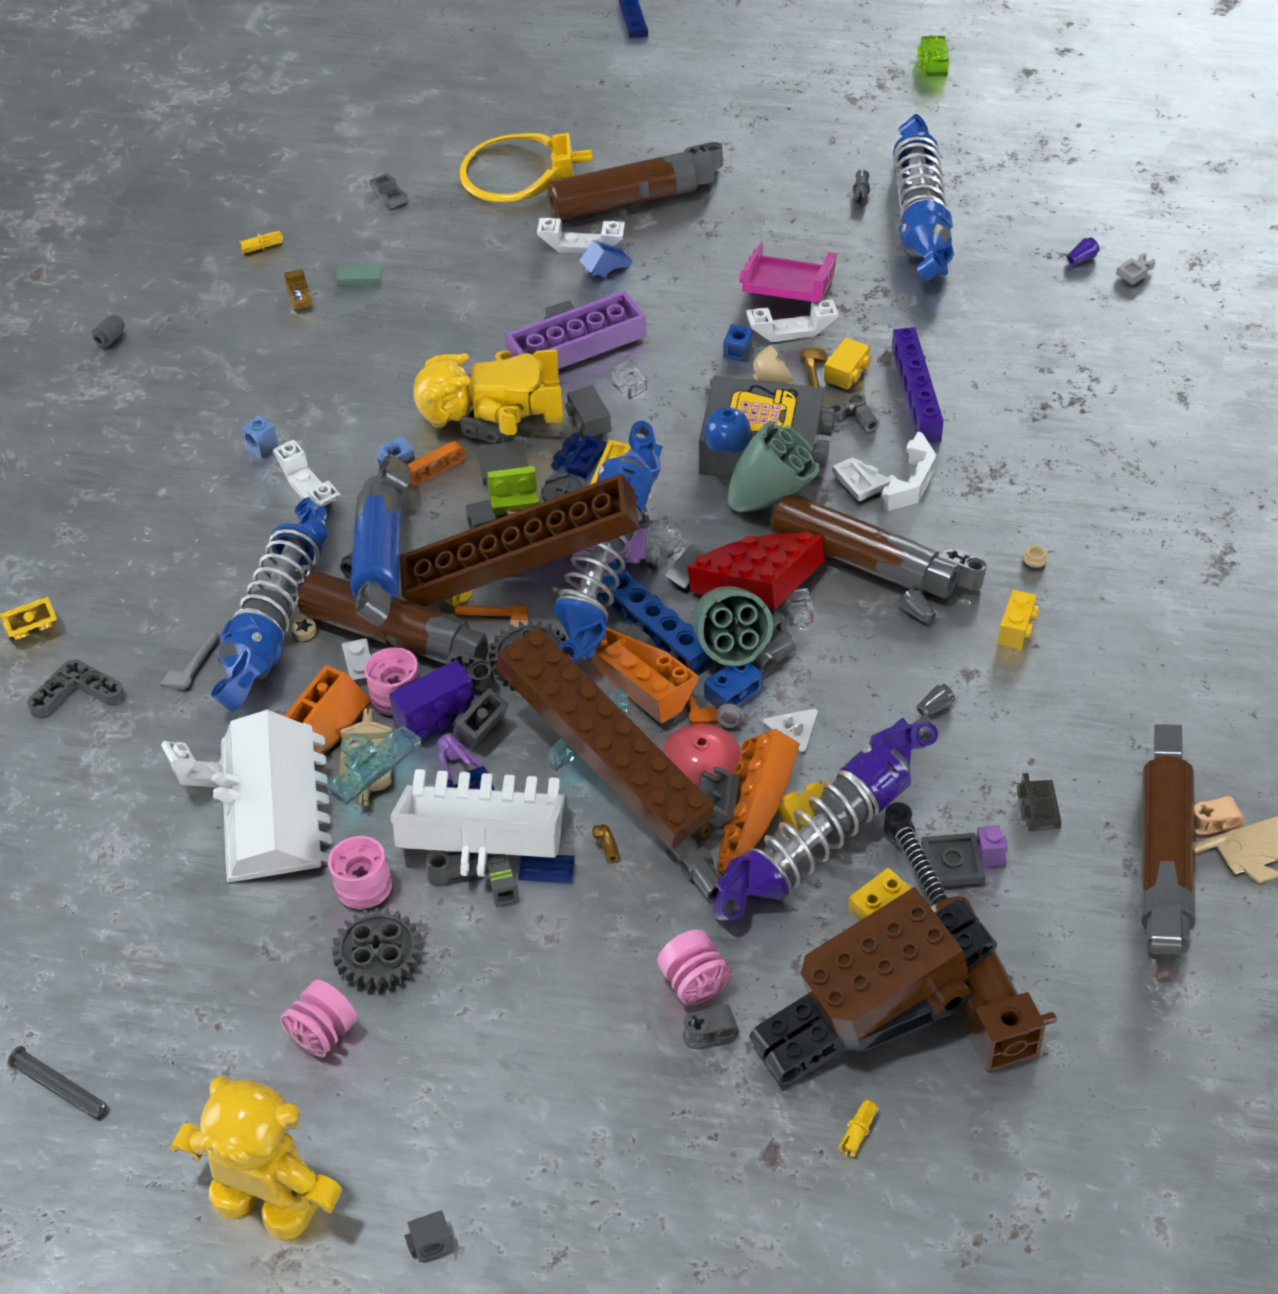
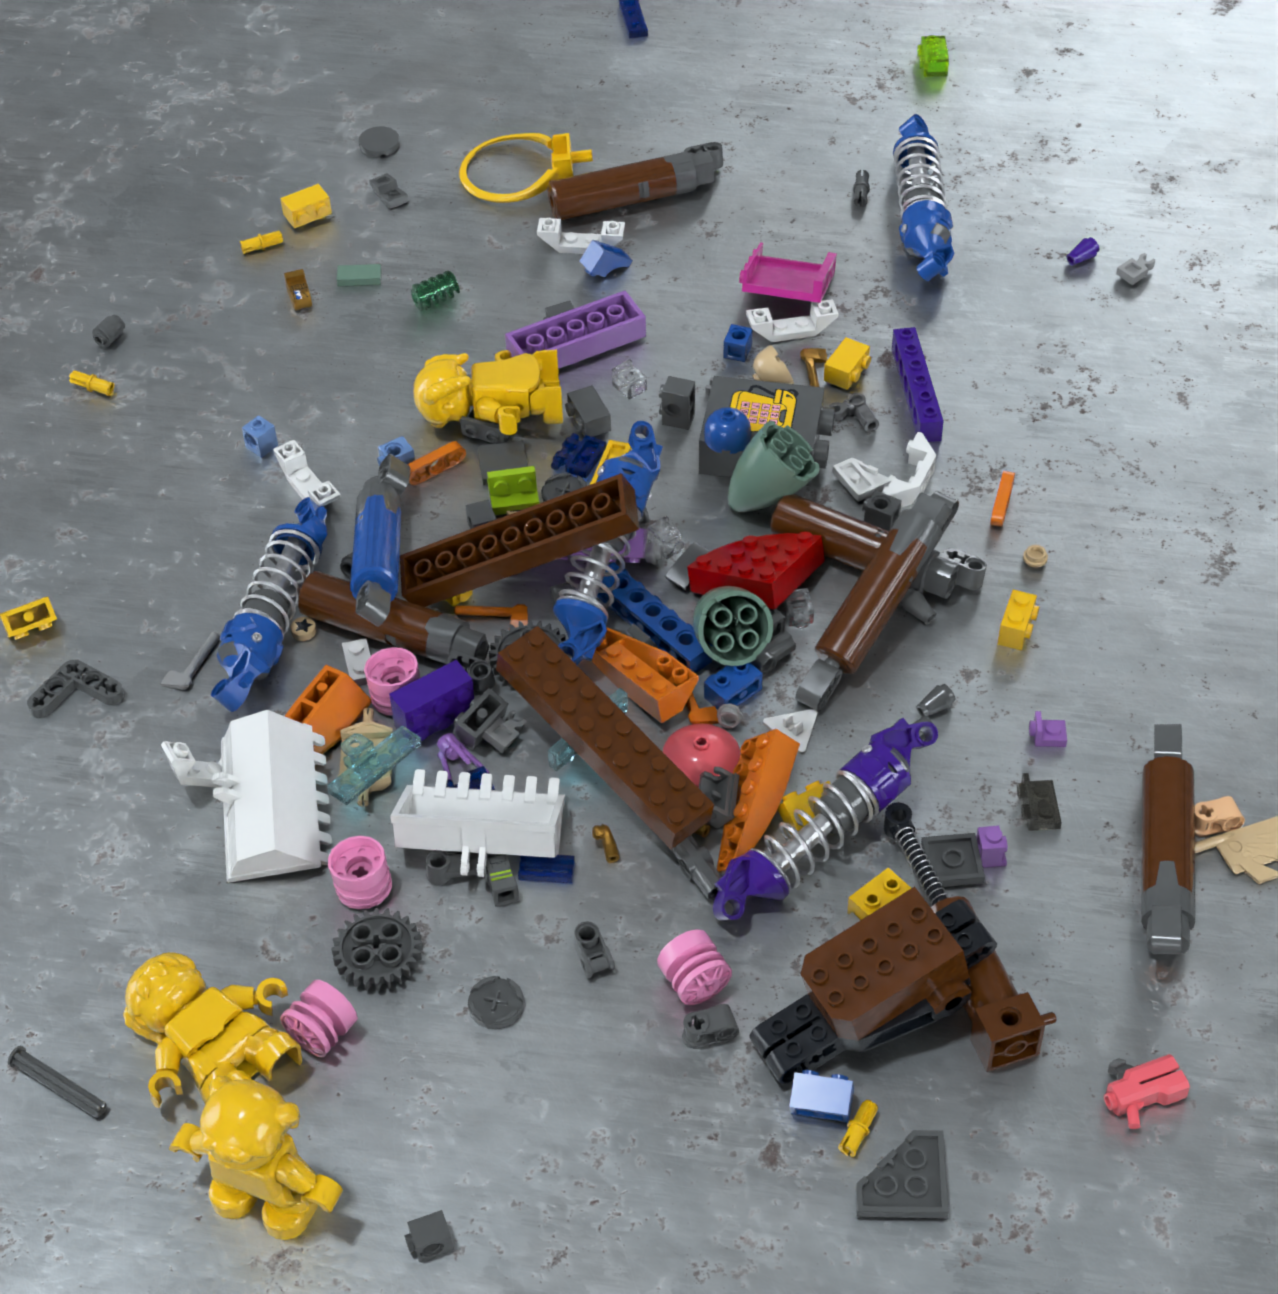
none -> yellow axle [69,370,115,396]
none -> yellow piece [123,952,302,1108]
none -> yellow brick [280,184,332,228]
none -> dark grey tile [359,126,400,158]
none -> clear green piece [411,270,460,312]
none -> dark grey tile [468,976,524,1029]
none -> light grey plate [482,710,527,753]
none -> dark grey piece [574,921,614,978]
none -> dark grey brick [659,376,695,430]
none -> brick [789,1070,854,1123]
none -> reddish brown piece [795,491,959,711]
none -> dark grey plate [856,1130,949,1218]
none -> dark grey brick [862,490,902,531]
none -> orange beam [990,470,1015,527]
none -> medium lavender bracket [1029,711,1067,747]
none -> coral piece [1104,1054,1190,1129]

